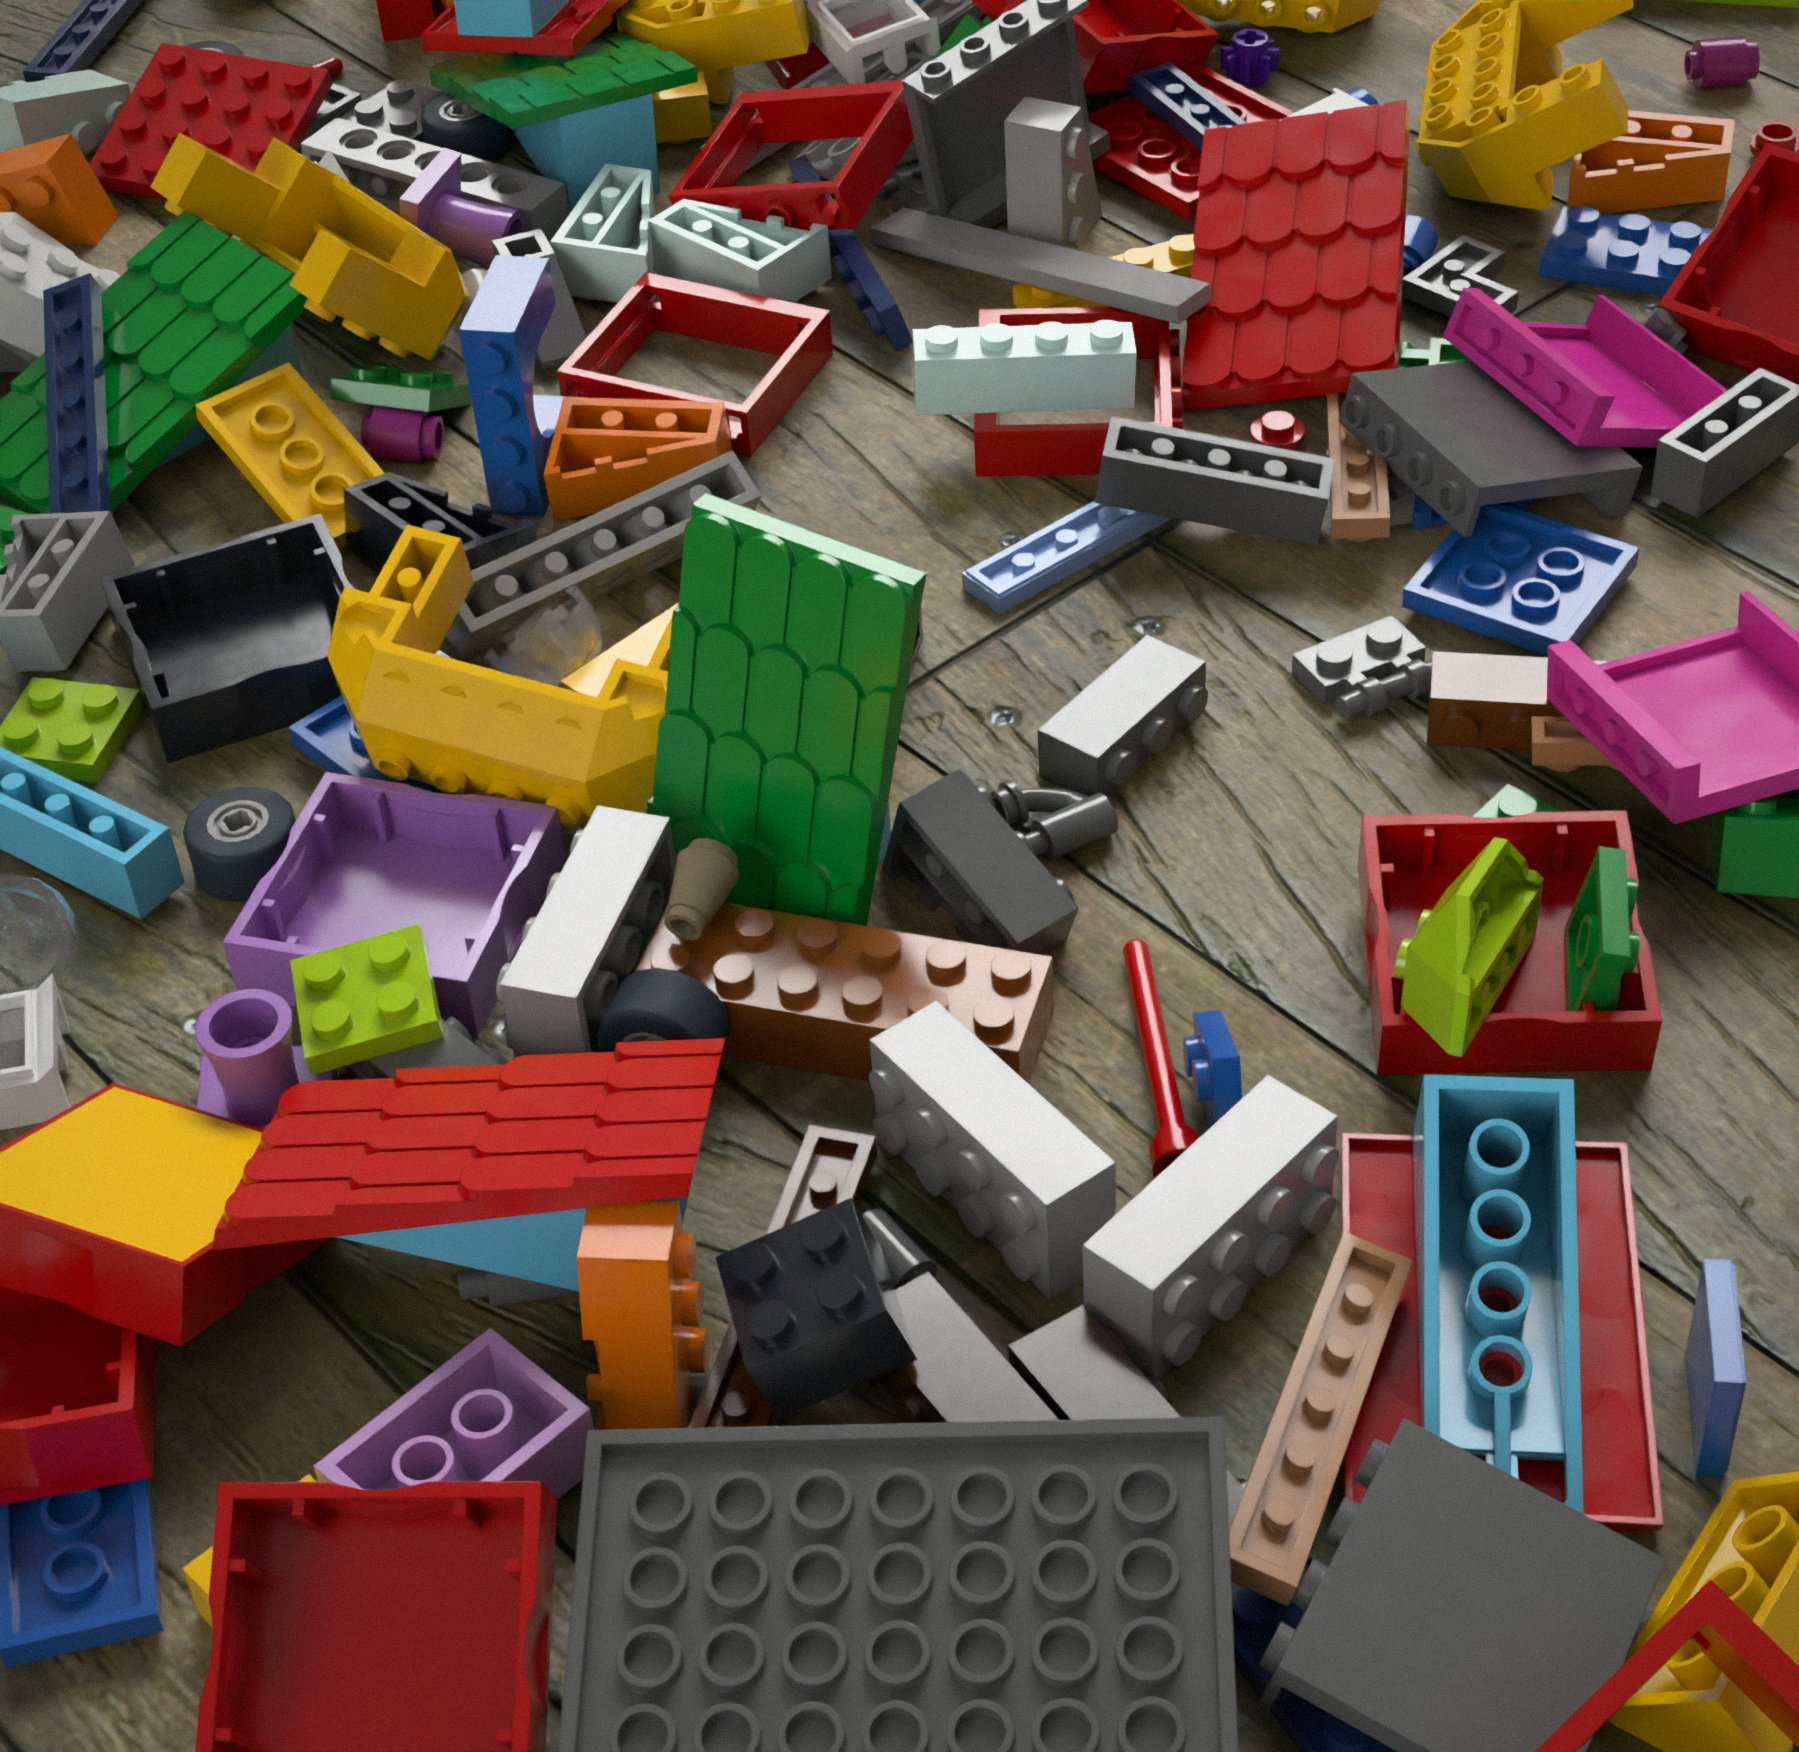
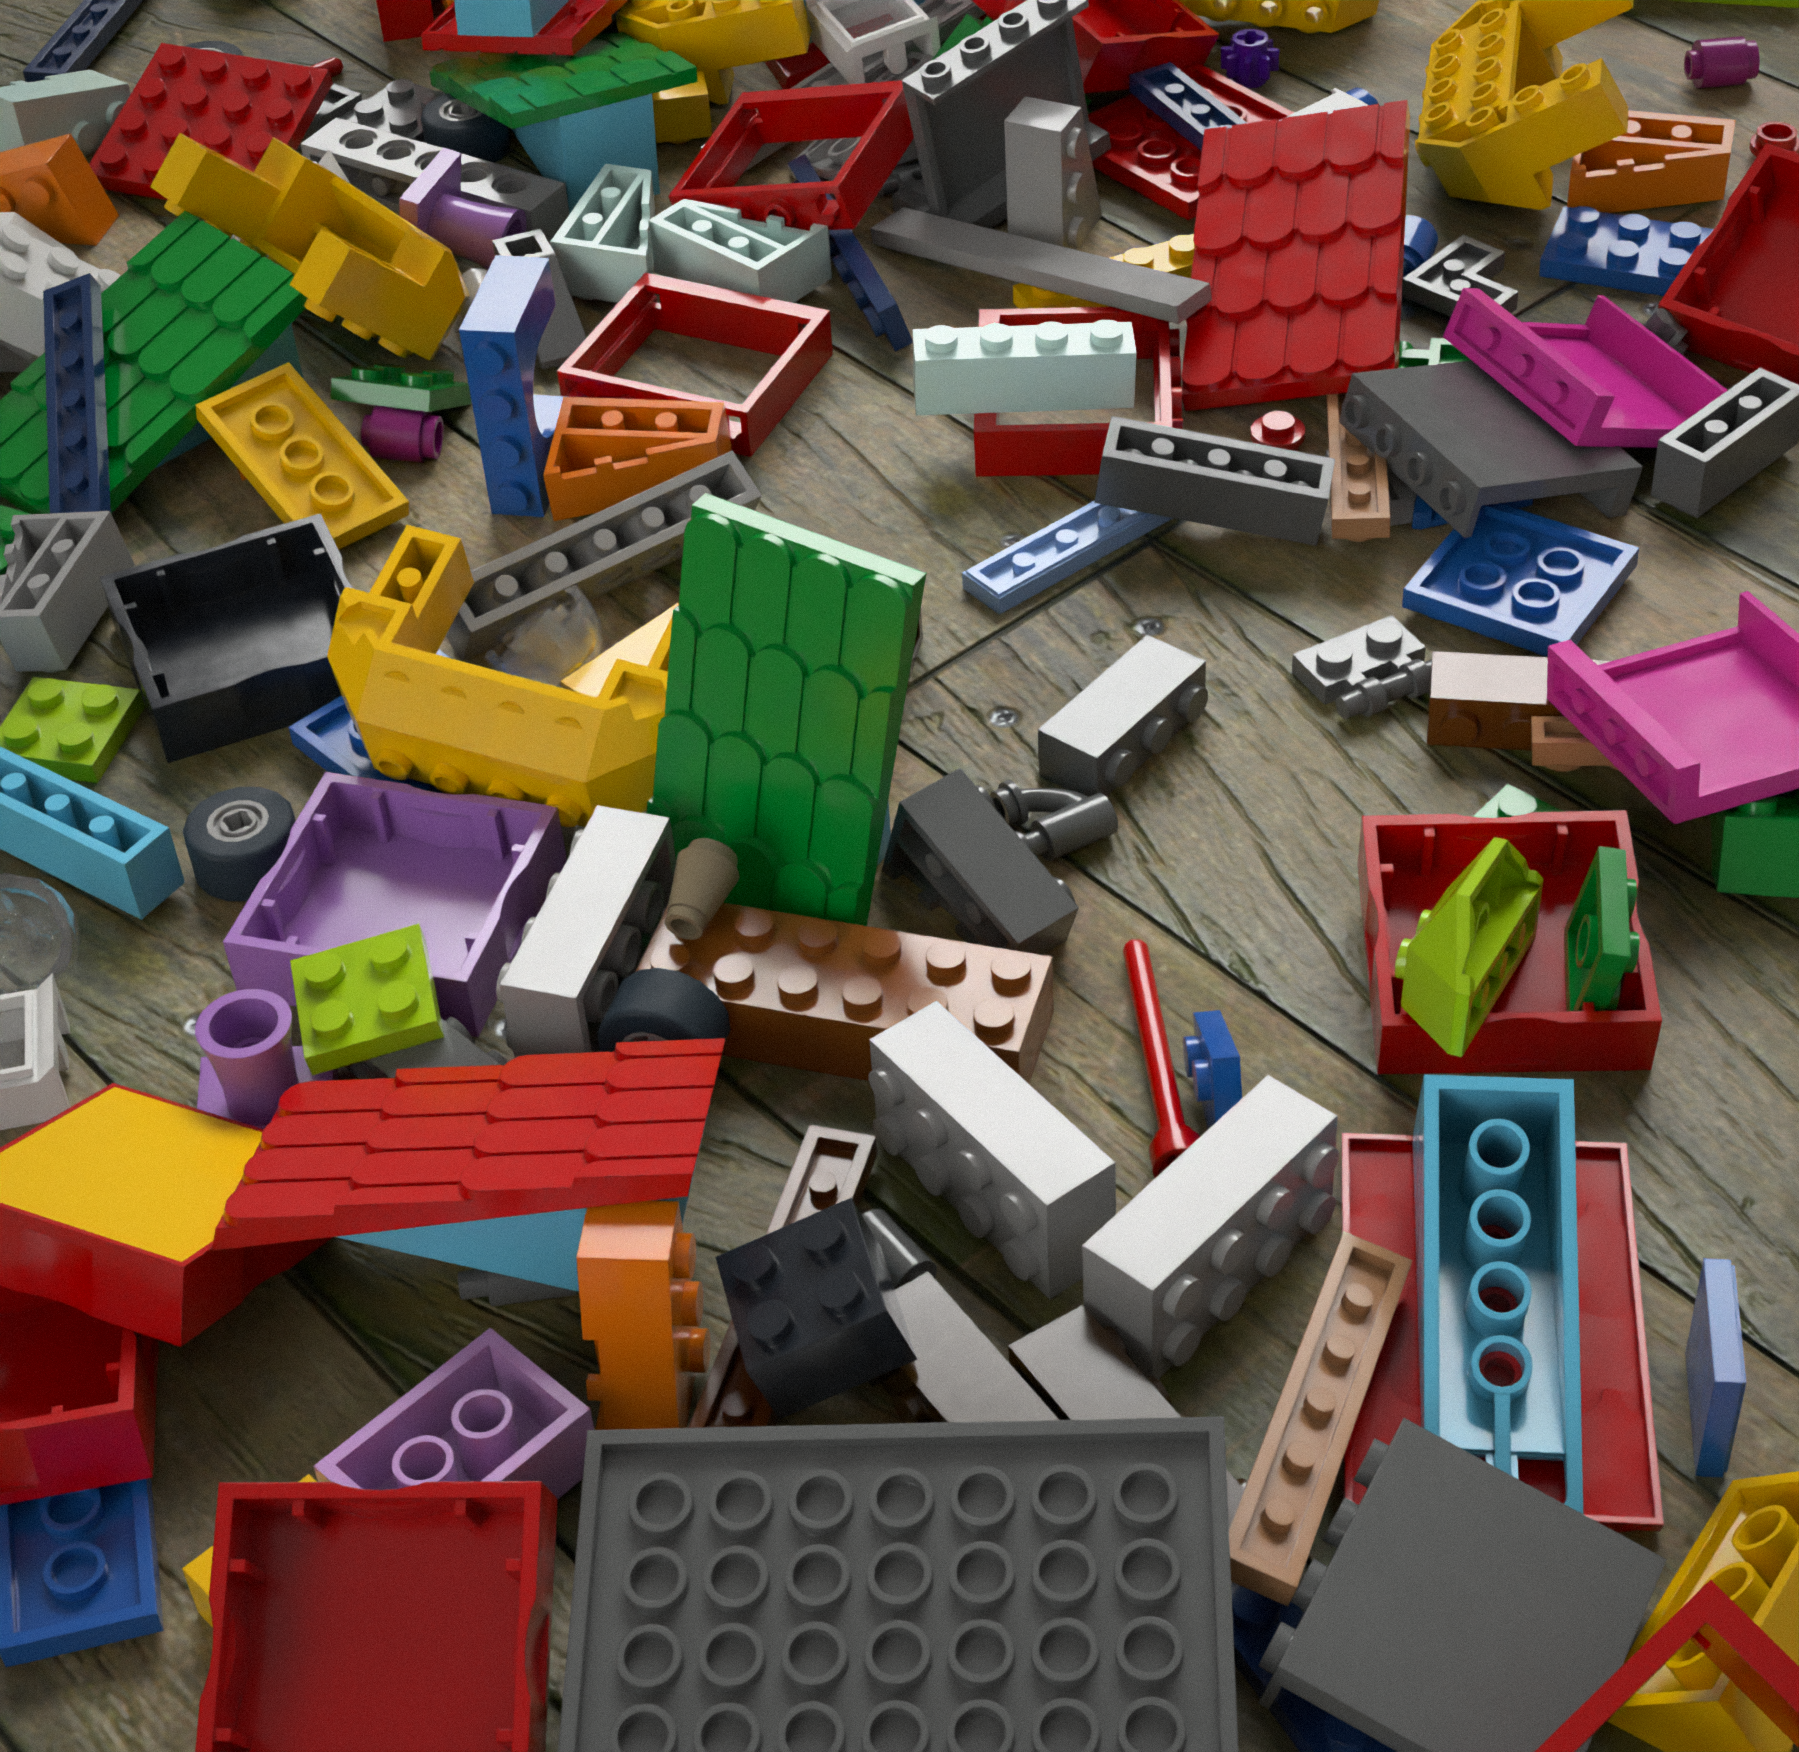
black wedge [344,472,537,571] -> none

